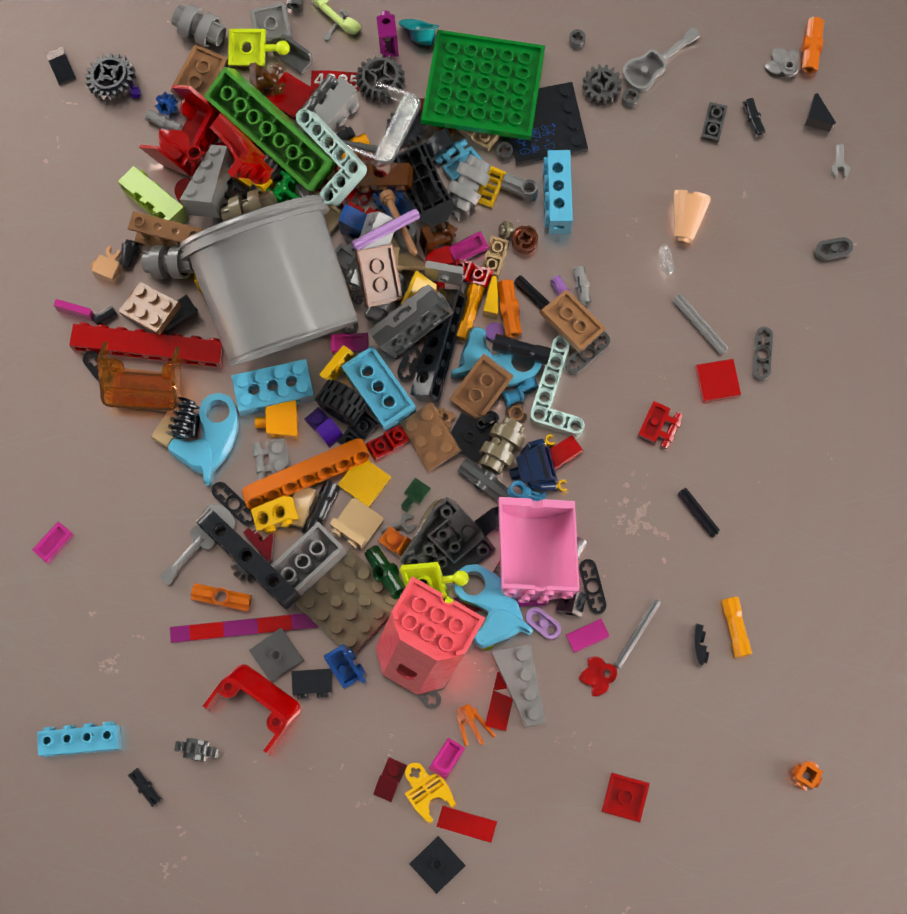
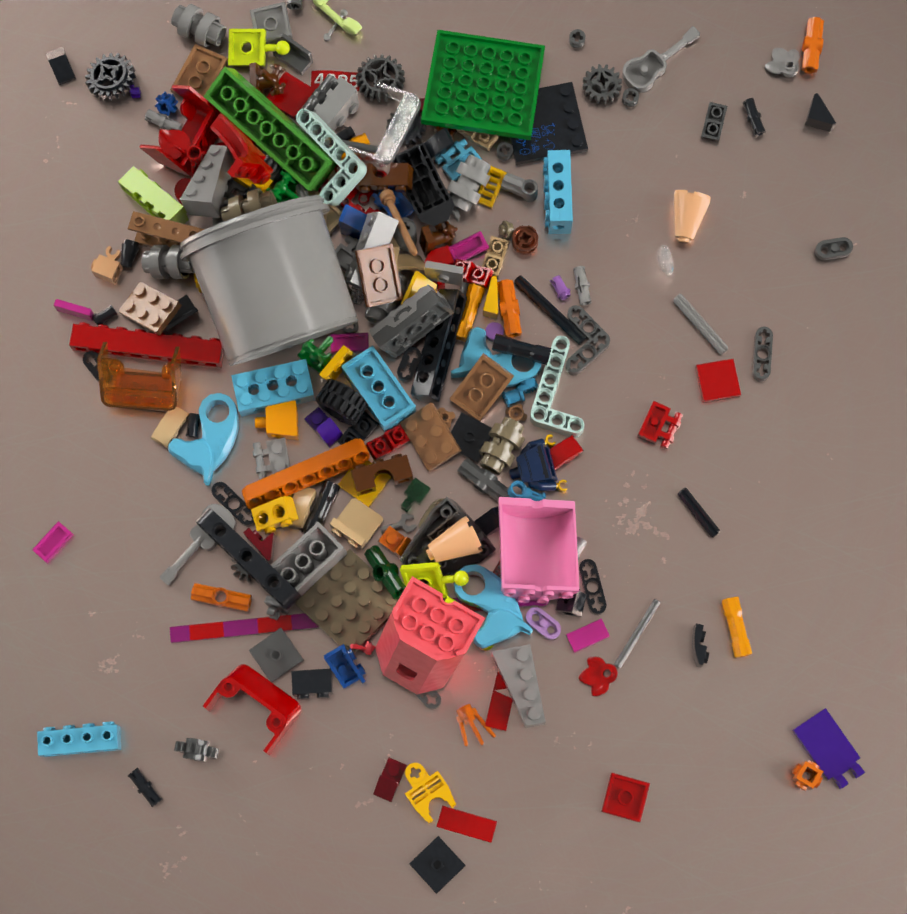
black piece [166,397,200,439] -> none
lavender axle [352,209,420,250] -> none
magenta torso [376,10,399,58] -> none
teal piece [399,19,439,46] -> none
dark pink tile [429,738,465,779] -> none
black pin [476,411,499,429] -> none
medium nougat plate [540,289,606,353] -> none
light grey bar [830,144,850,179] -> none
none -> dark grey tile [264,595,290,620]
none -> green piece [297,336,333,374]
none -> coral hand [350,640,376,655]
none -> reddish brown arch [351,454,413,496]
none -> light nougat cone [426,516,483,562]
none -> dark purple tile [792,708,865,789]

